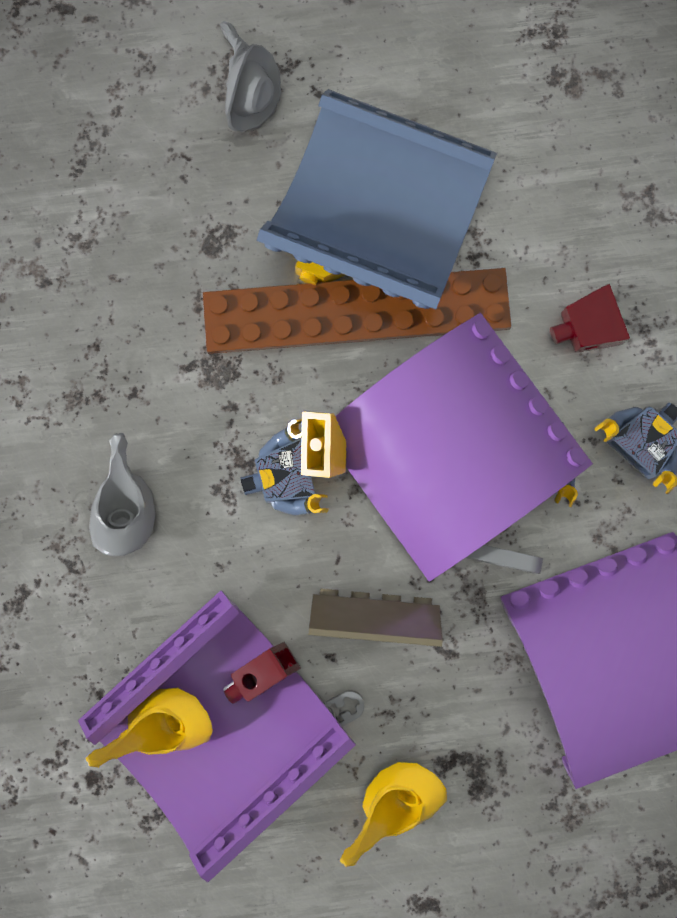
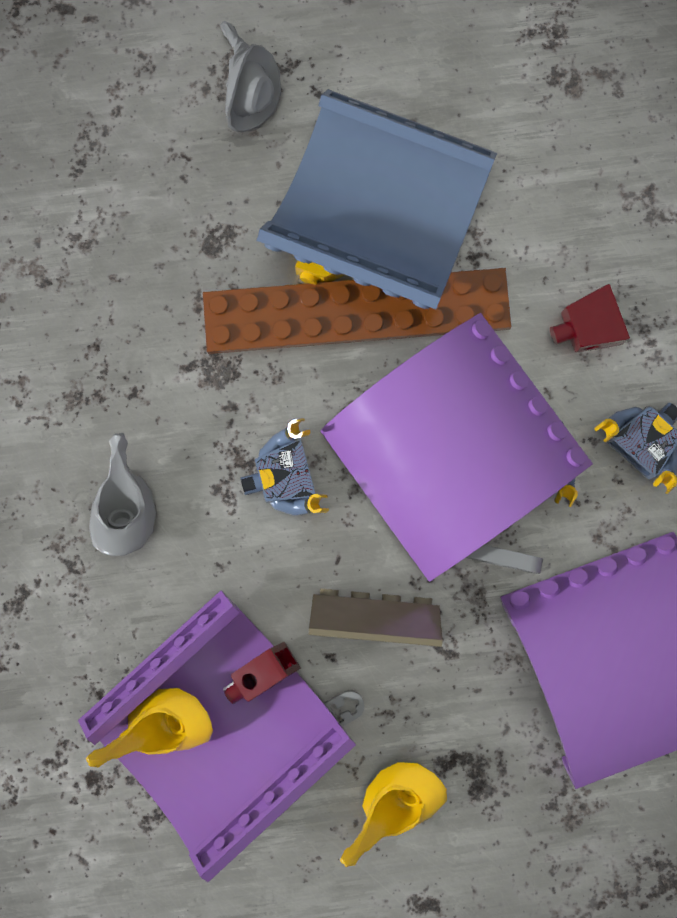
yellow slope [301,411,346,478] -> none

